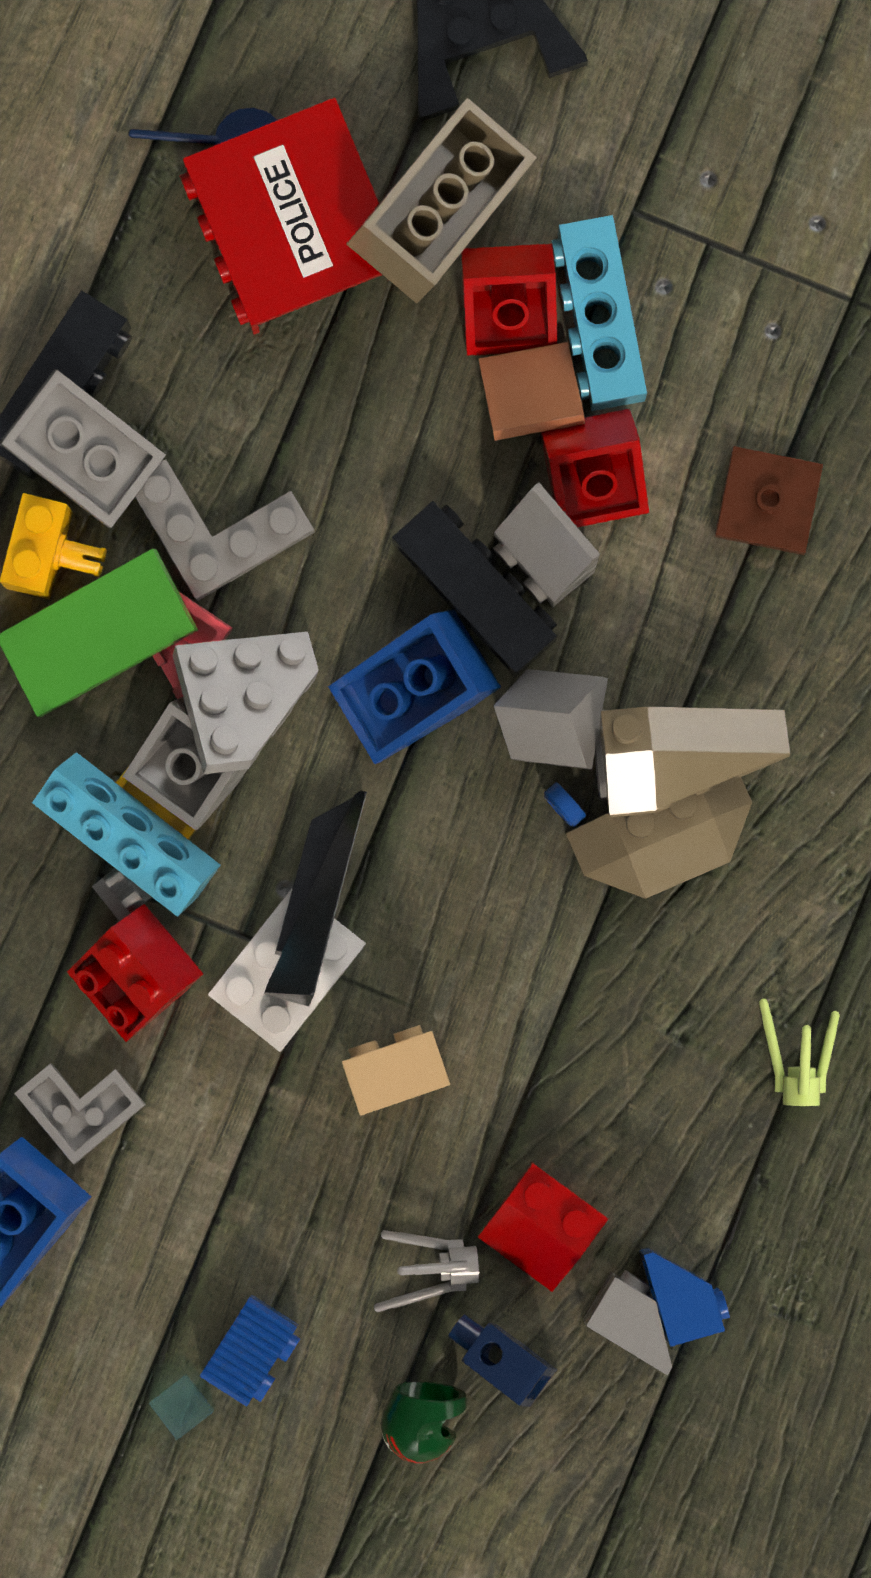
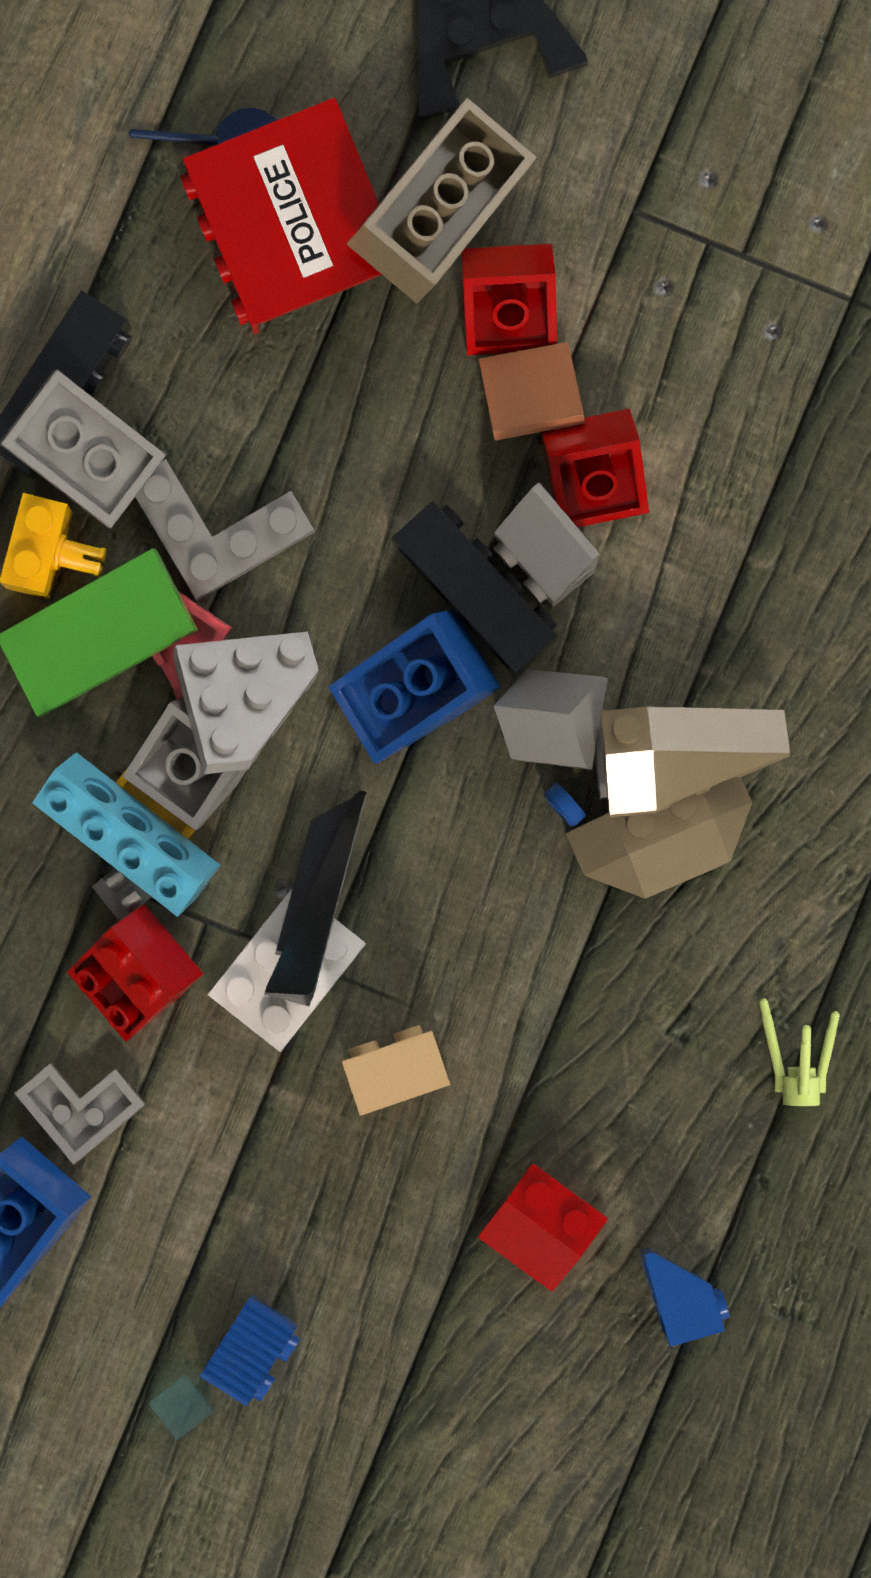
light grey plant [374,1230,479,1312] -> none
dark green helmet [380,1382,467,1463] -> none
dark blue torso [448,1314,557,1407] -> none
medium azure brick [551,215,647,411] -> none
light grey slope [583,1270,672,1375] -> none
copper plate [715,446,823,555] -> none

